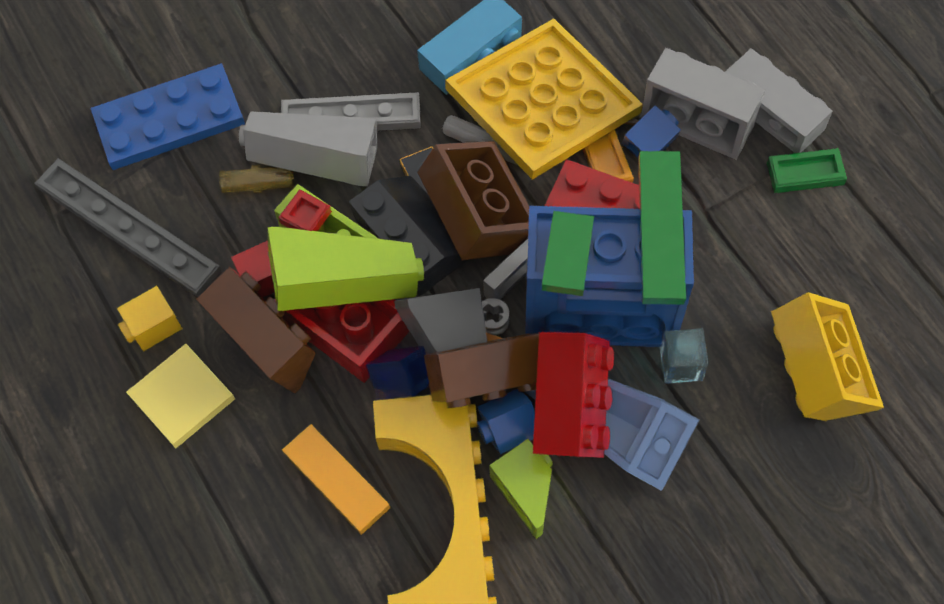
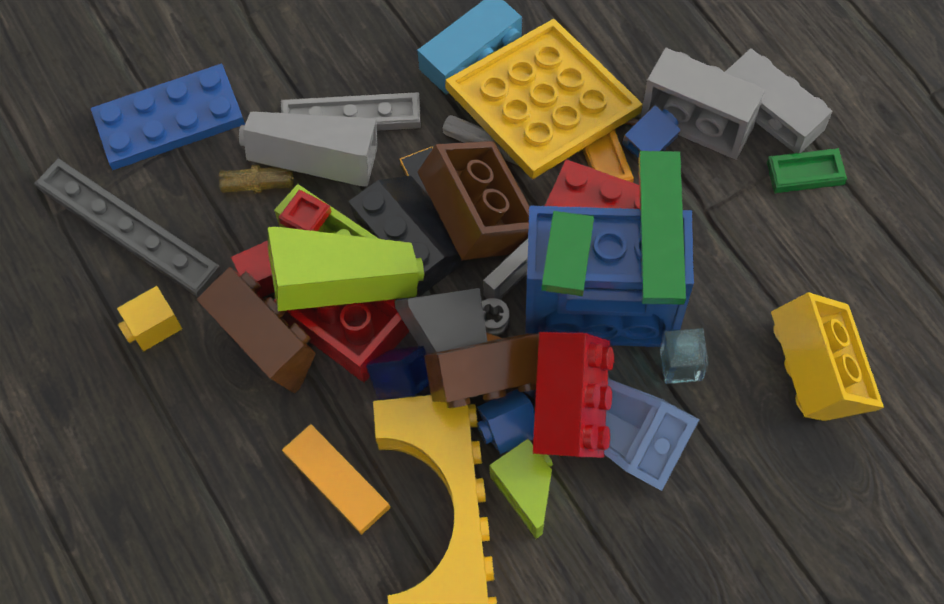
light yellow tile [126,344,235,449] -> none

